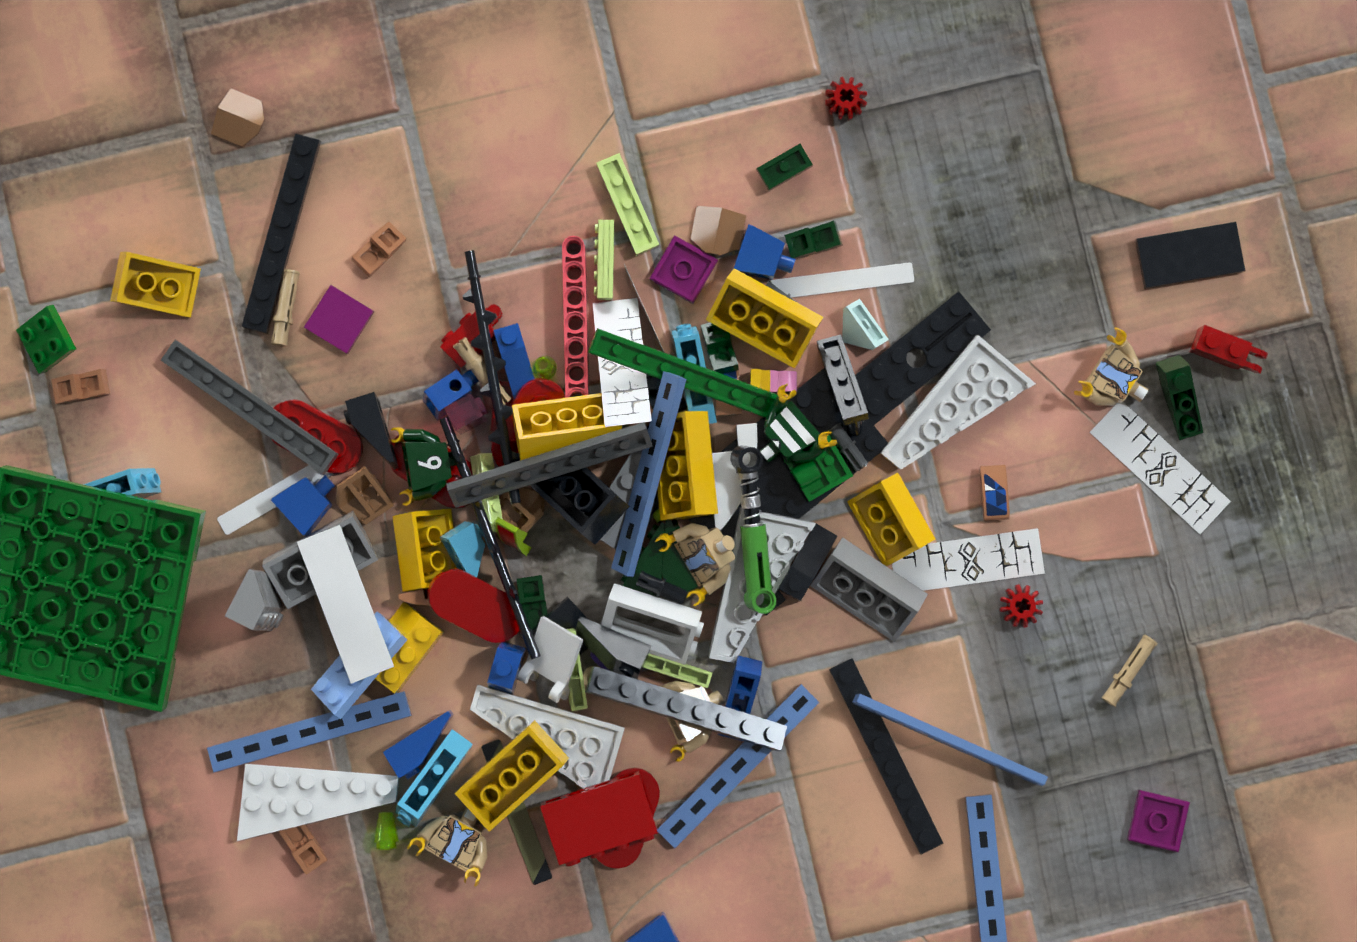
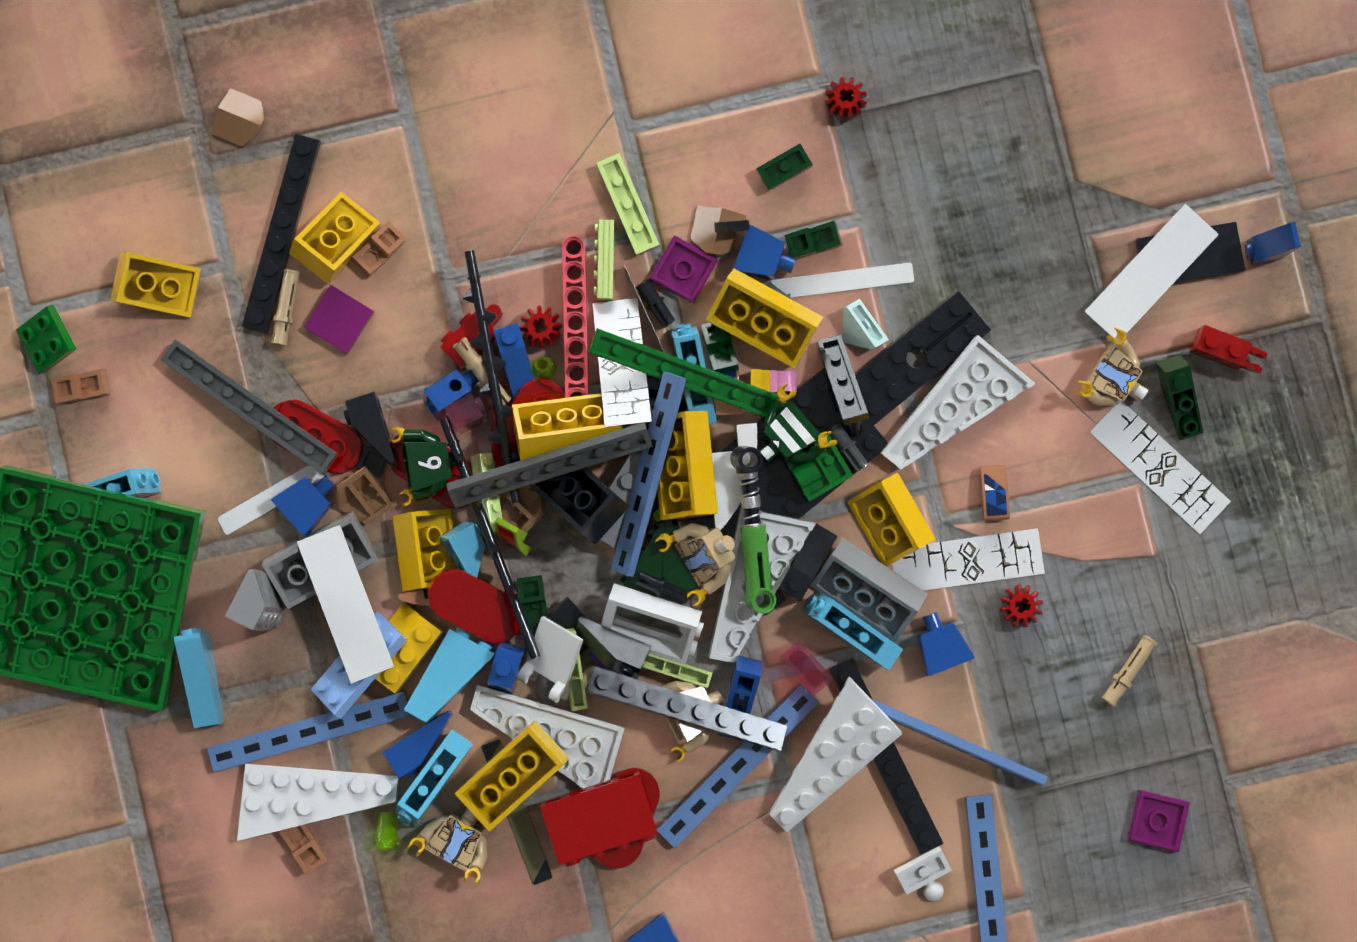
none -> medium azure slope [174,628,224,728]
none -> yellow slope [289,192,380,285]
none -> black tile [356,445,387,478]
none -> medium azure slope [404,628,495,724]
none -> red gear [519,305,562,349]
none -> black axle [636,279,675,328]
none -> black tile [714,220,750,233]
none -> white wing [770,677,902,832]
none -> clear pink brick [779,640,833,696]
none -> medium azure slope [803,591,903,670]
none -> white plate [894,846,952,902]
none -> blue torso [918,612,975,676]
none -> white sticker [1085,204,1219,338]
none -> blue slope [1245,222,1301,265]

